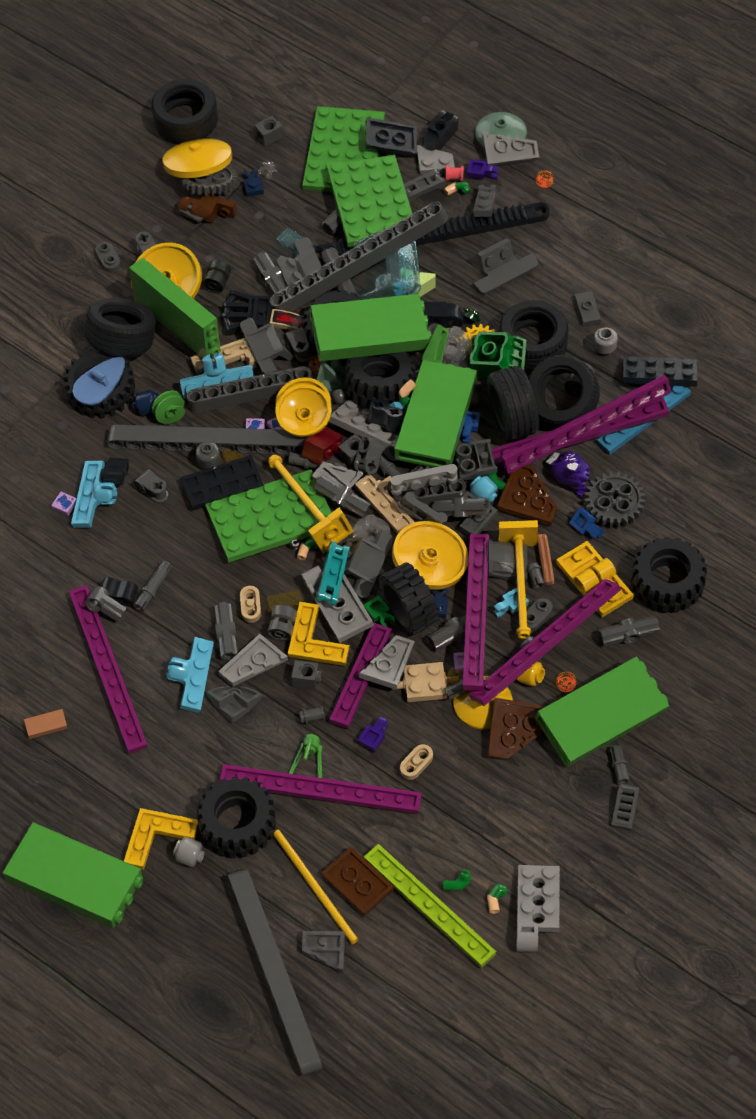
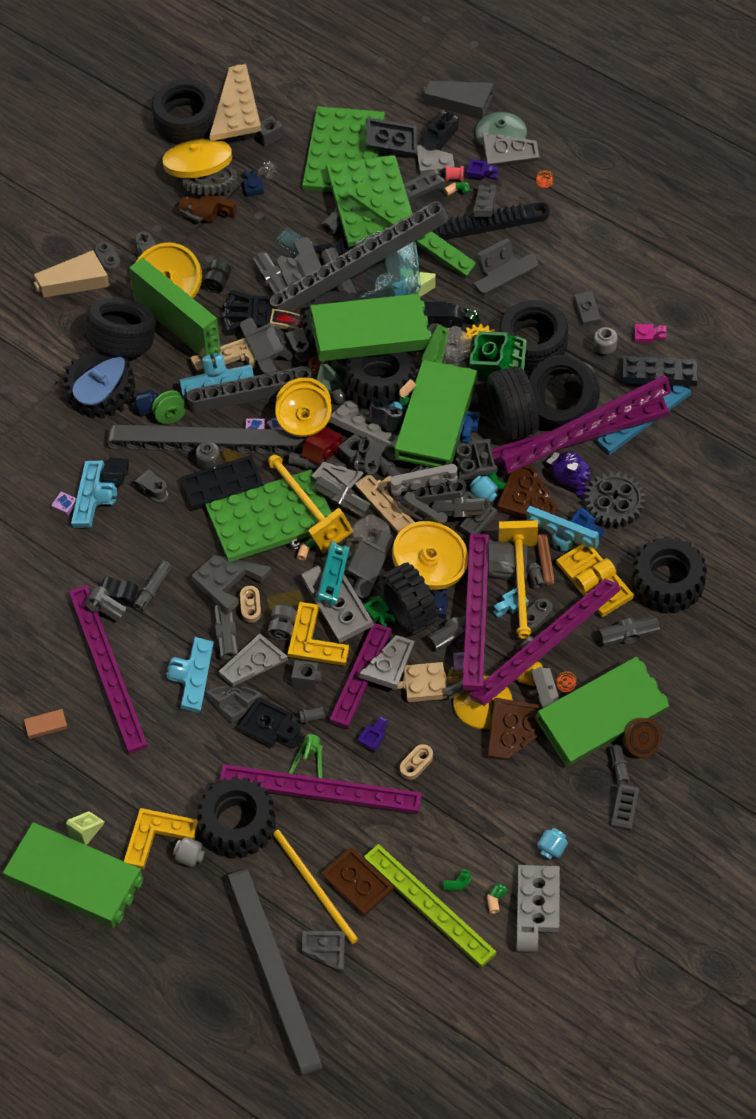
none -> tan slope [33,250,109,298]
none -> yellowish green slope [66,811,105,845]
none -> dark grey wing [192,555,272,614]
none -> tan wing [210,64,262,141]
none -> black plate [238,697,302,749]
none -> bright green plate [349,181,476,278]
none -> dark grey slope [422,81,494,119]
none -> medium azure plate [526,506,599,551]
none -> light grey piece [532,666,559,708]
none -> medium azure head [537,828,568,860]
none -> reddish brown tile [623,717,662,758]
none -> dark pink plate [635,324,666,343]

